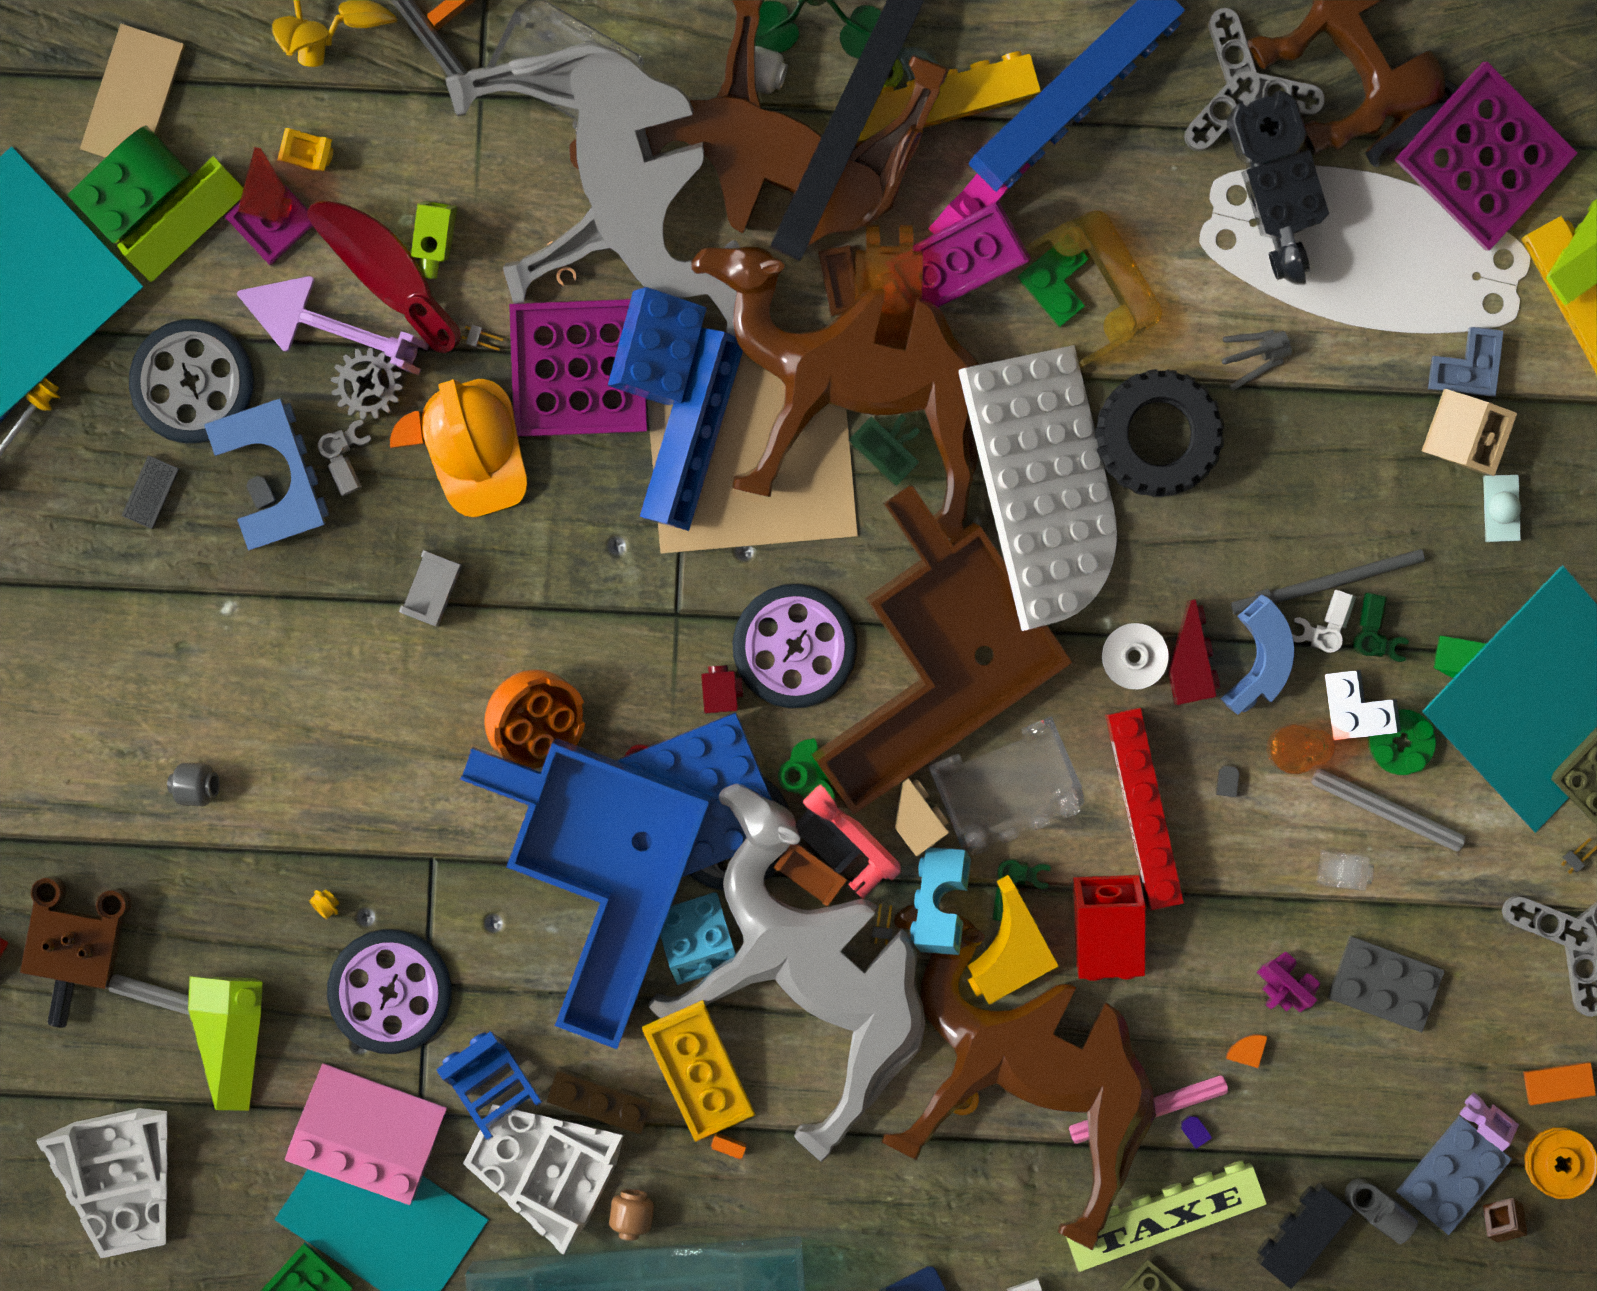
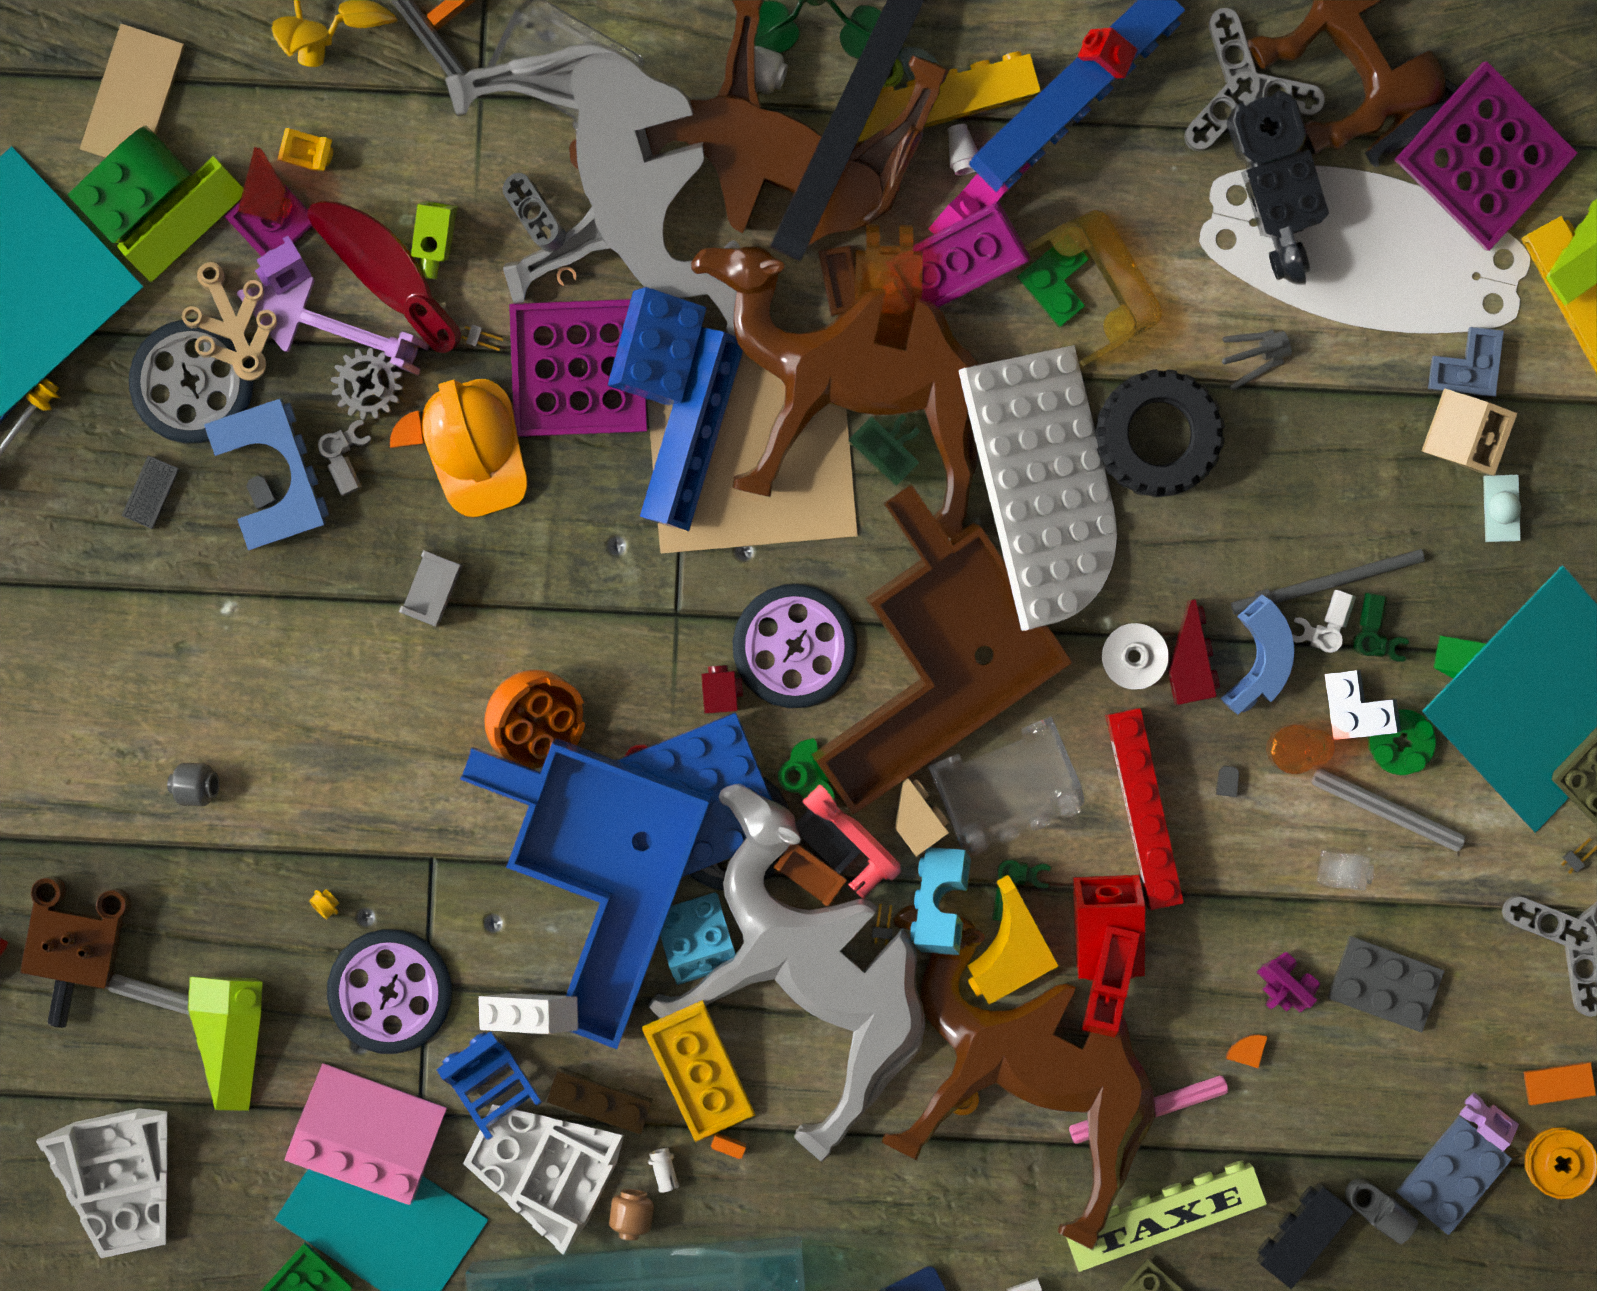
dark purple piece [1180,1115,1212,1149] -> none
reddish brown slope [1483,1198,1528,1242] -> none
none -> tan plant [182,262,277,381]
none -> medium lavender brick [255,236,312,295]
none -> white brick [479,993,578,1034]
none -> dark grey beam [503,173,566,252]
none -> white pin [648,1148,679,1192]
none -> white cone [947,124,978,176]
none -> red bracket [1078,28,1138,78]
none -> red slope [1082,926,1140,1038]

